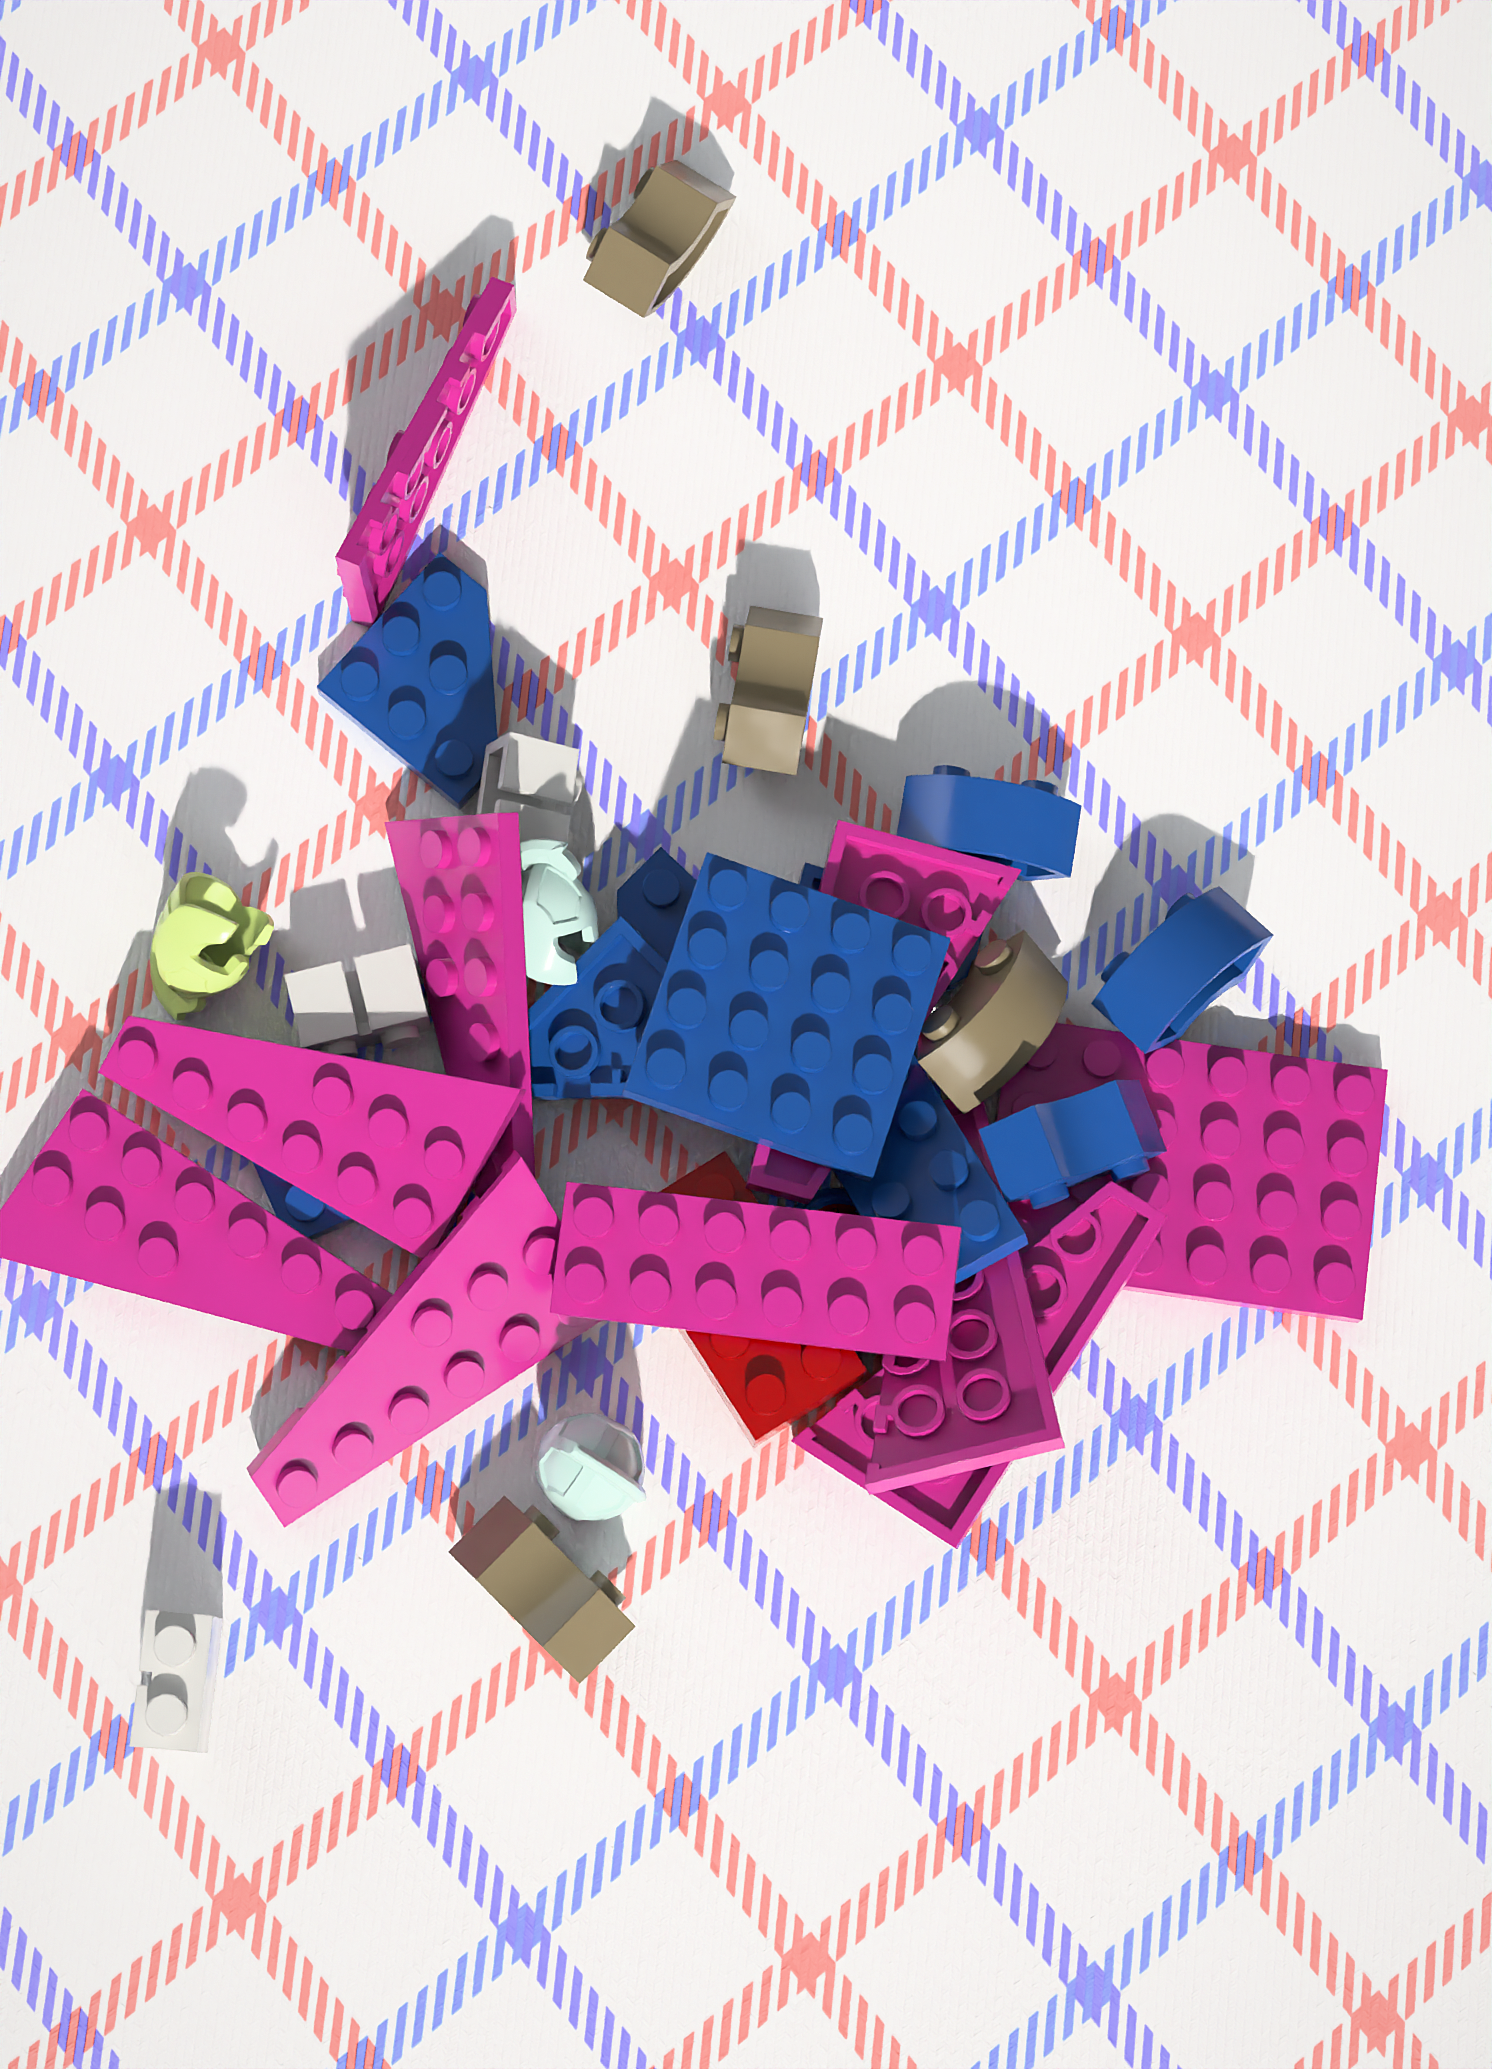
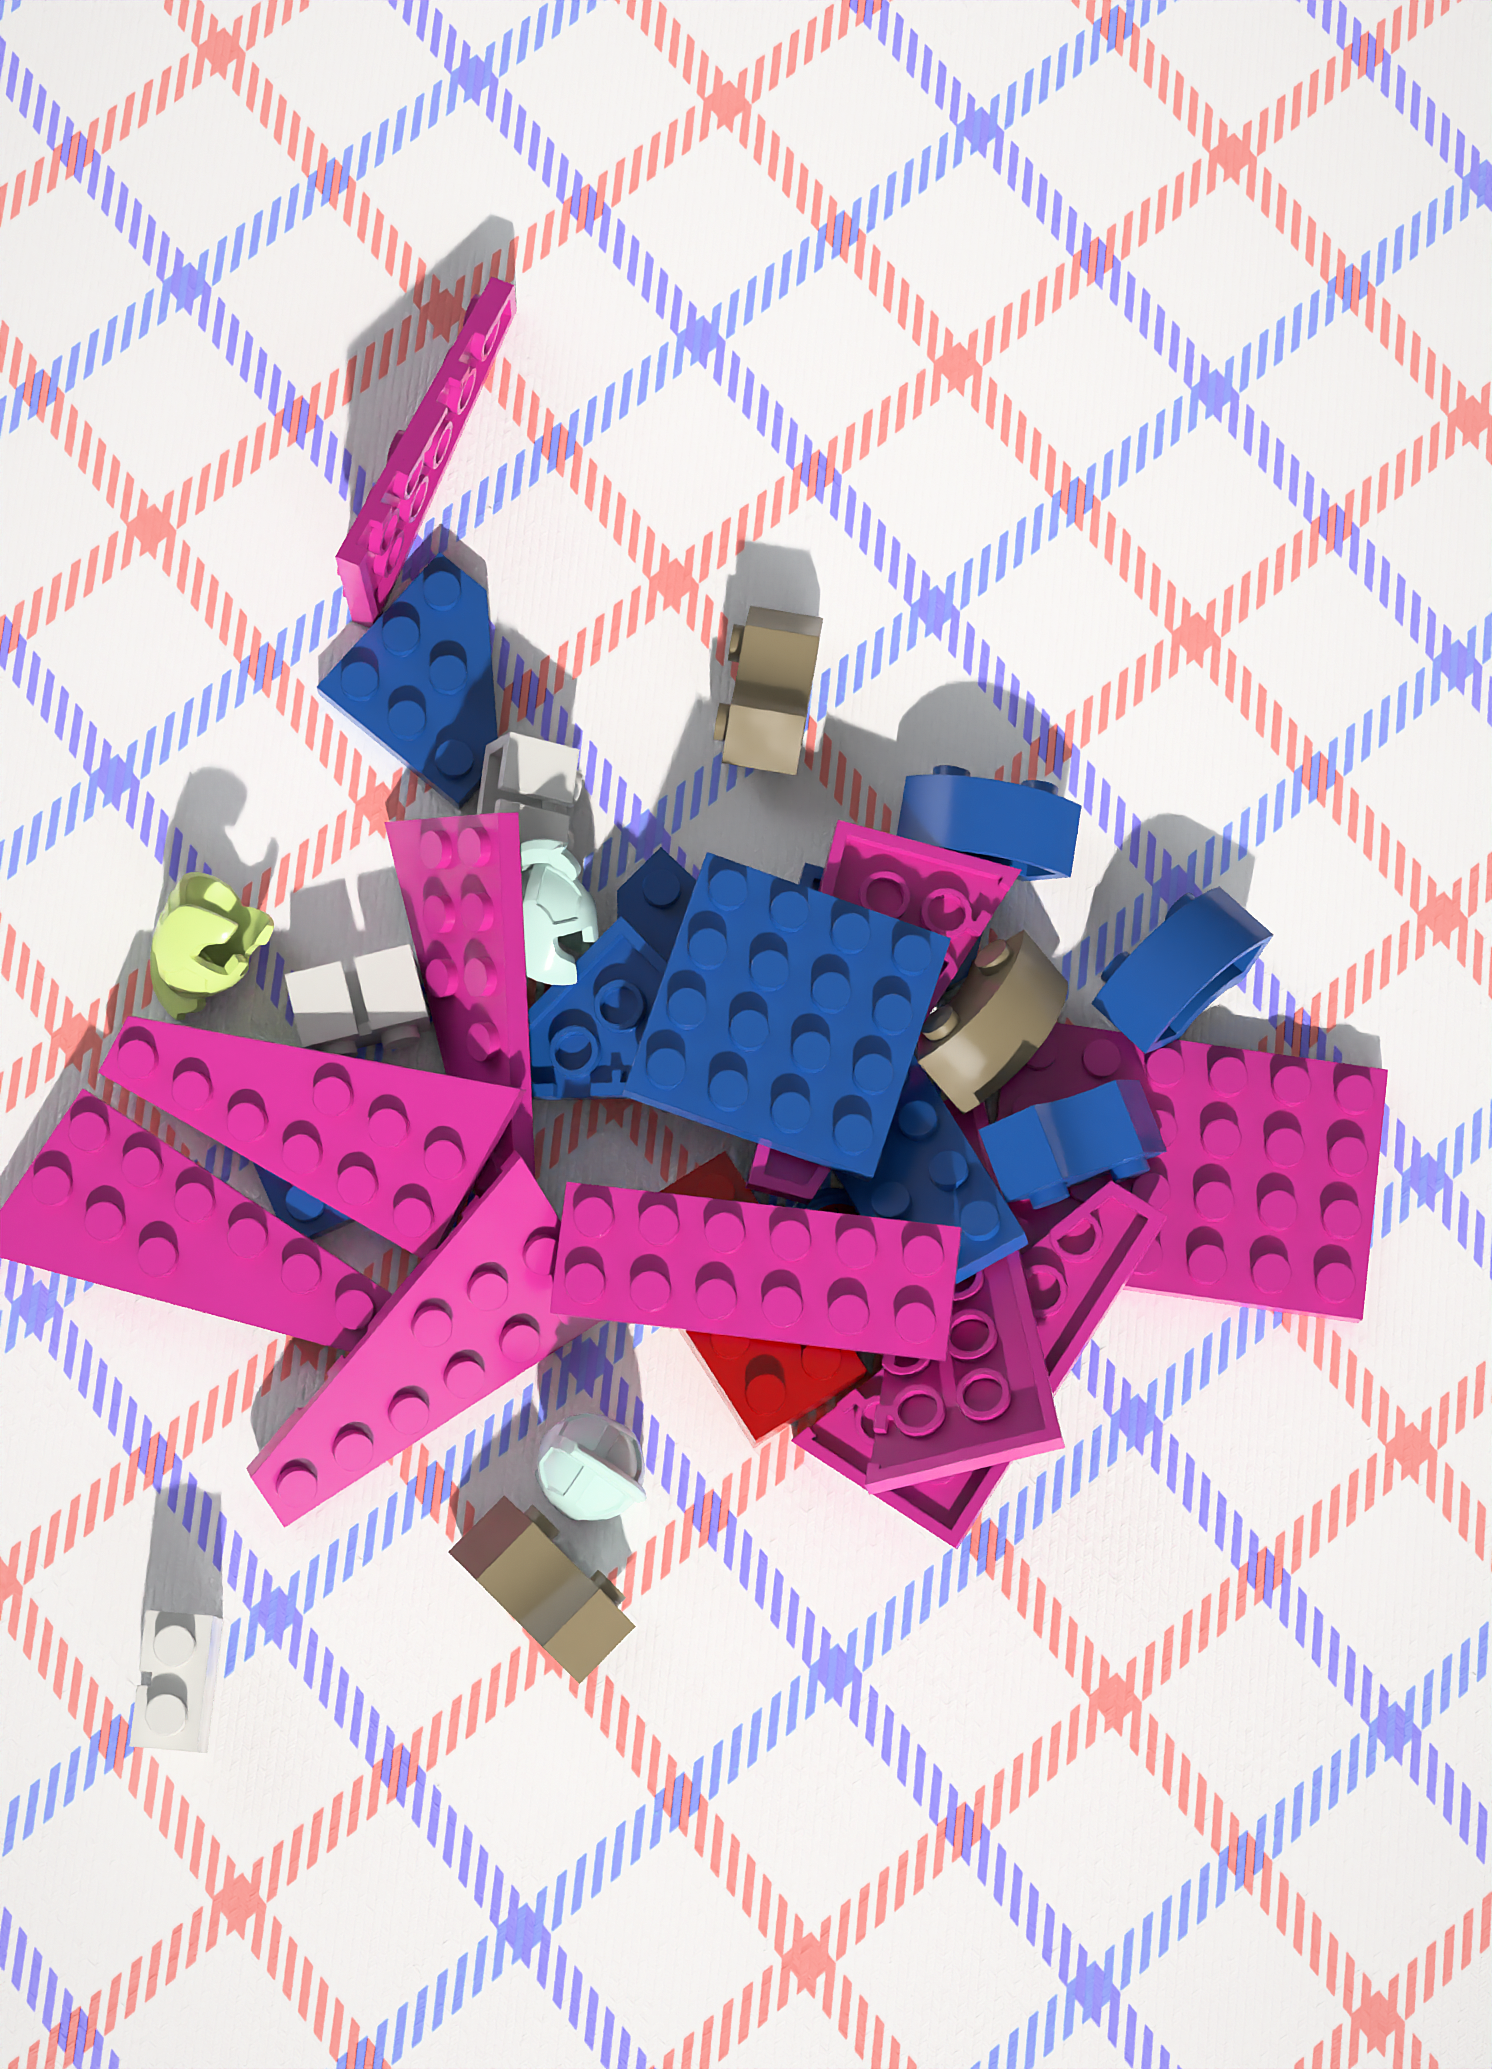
dark tan brick [583,160,737,318] -> none

